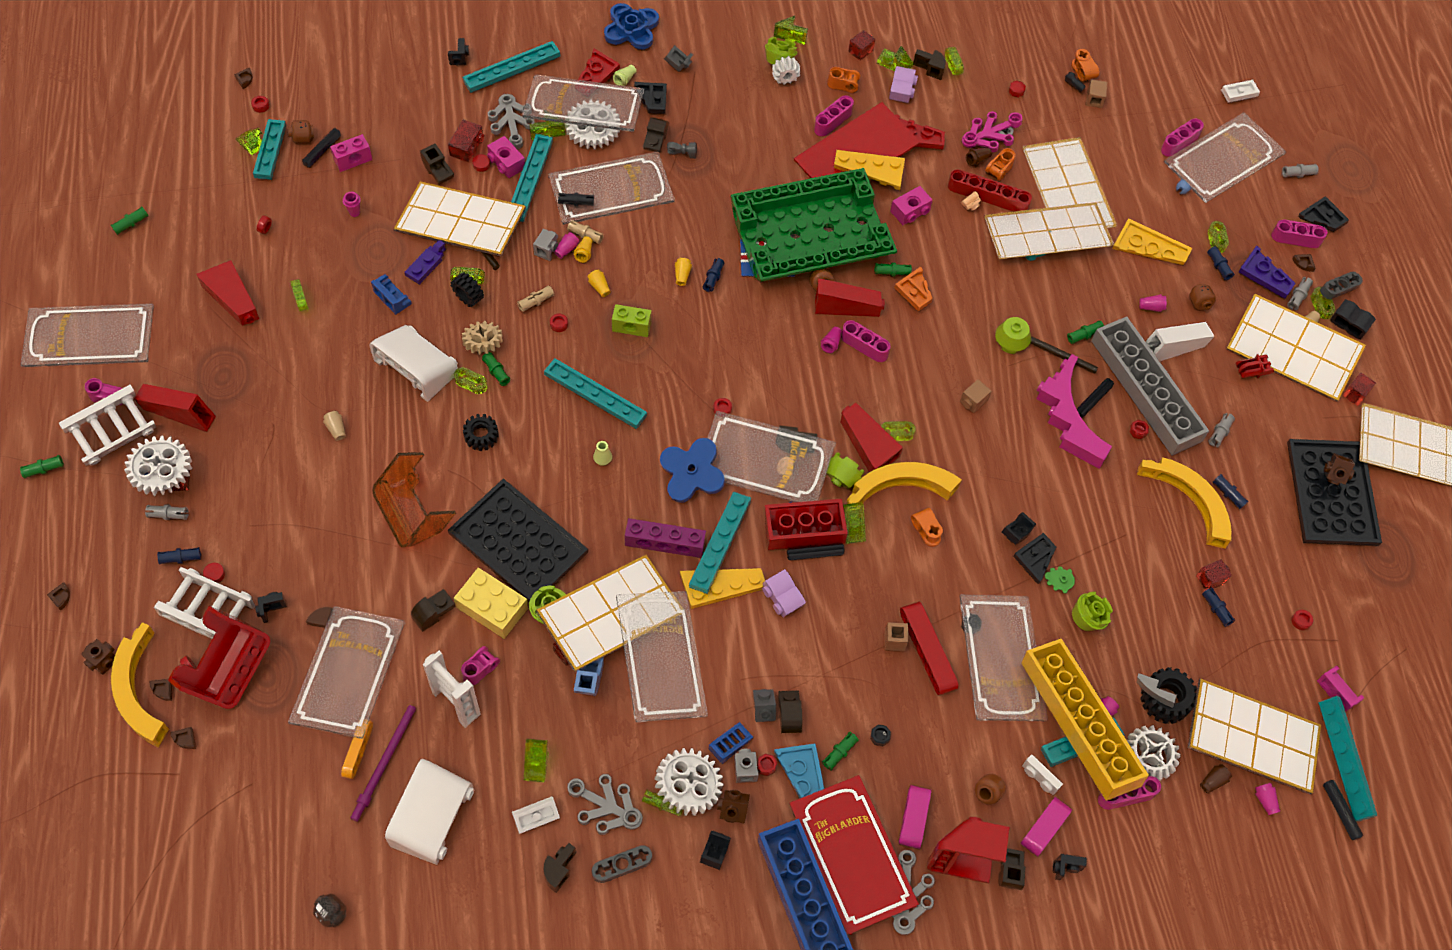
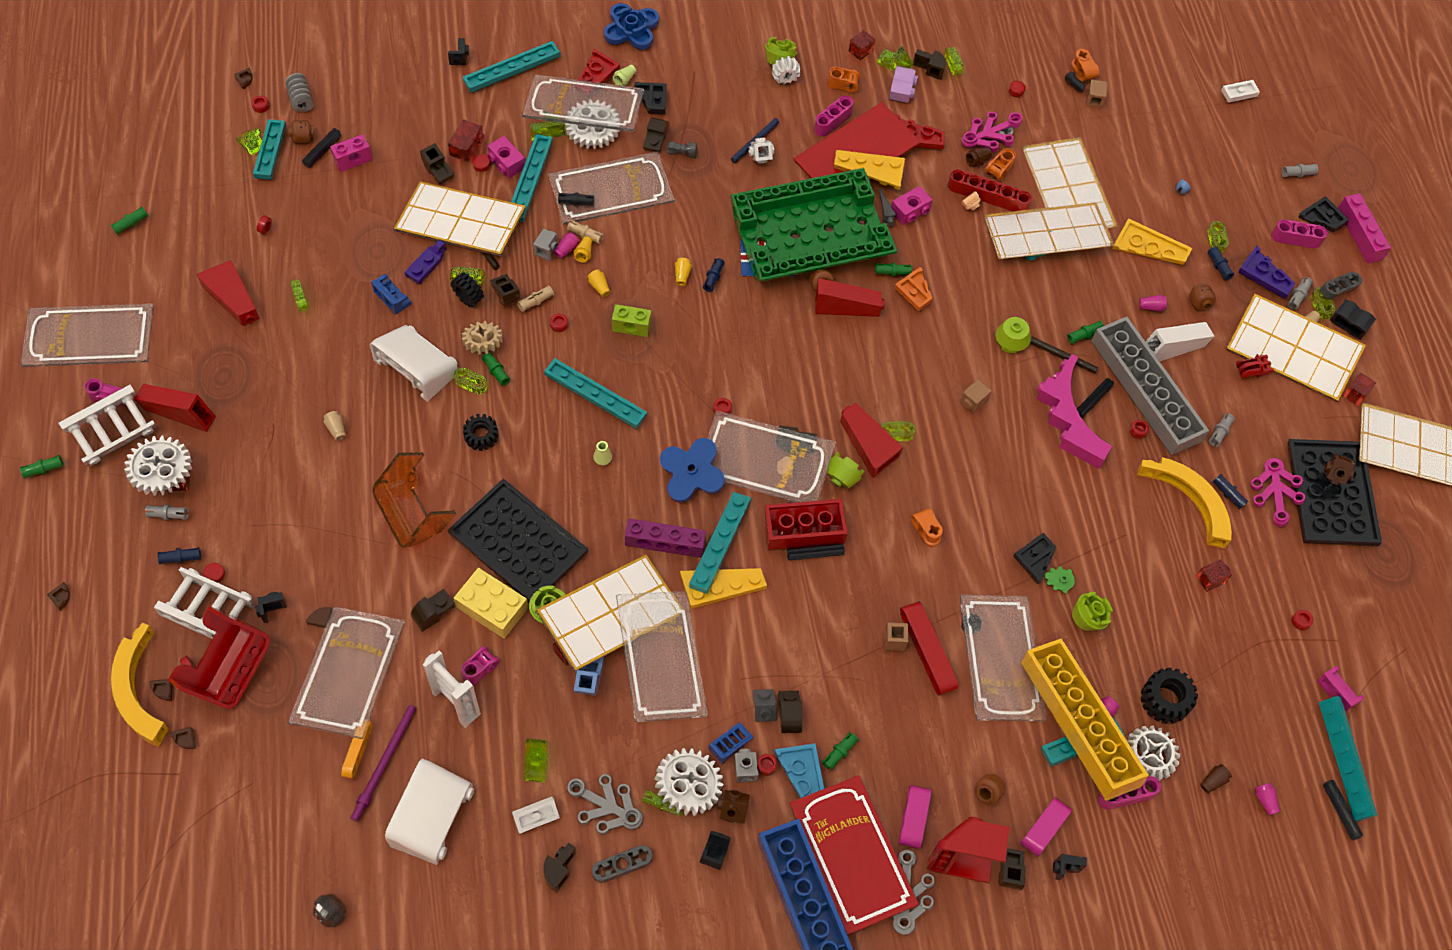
reddish brown brick [81,639,115,675] -> none
dark pink cone [343,192,361,217] -> none
light grey plant [488,94,535,149] -> none
dark grey bracket [664,45,694,72] -> none
lavender brick [762,569,806,617] -> none
clear neon green slope [774,16,808,45] -> none
dark pink cone [821,327,842,353] -> none
dark pink beam [841,320,890,362] -> none
clear neon green slope [843,502,866,544] -> none
yellow arch [846,462,962,514] -> none
black tile [870,725,891,746] -> none
black bracket [1002,512,1036,545] -> none
white plate [1022,754,1063,795] -> none
light grey slope [1137,673,1177,708] -> none
dark pink beam [1161,119,1204,157] -> none
clear piece [1164,113,1286,203] -> none
white piece [1188,679,1321,794] -> none
dark blue pin [1202,588,1235,627] -> none
reddish brown tile [1292,254,1316,272] -> none
none -> light grey piece [285,73,314,112]
none -> dark brown brick [490,274,520,305]
none -> dark blue bar [731,118,779,163]
none -> white brick [749,138,774,163]
none -> dark grey piece [879,189,896,227]
none -> dark pink plant [1251,458,1305,527]
none -> dark pink brick [1338,193,1391,264]

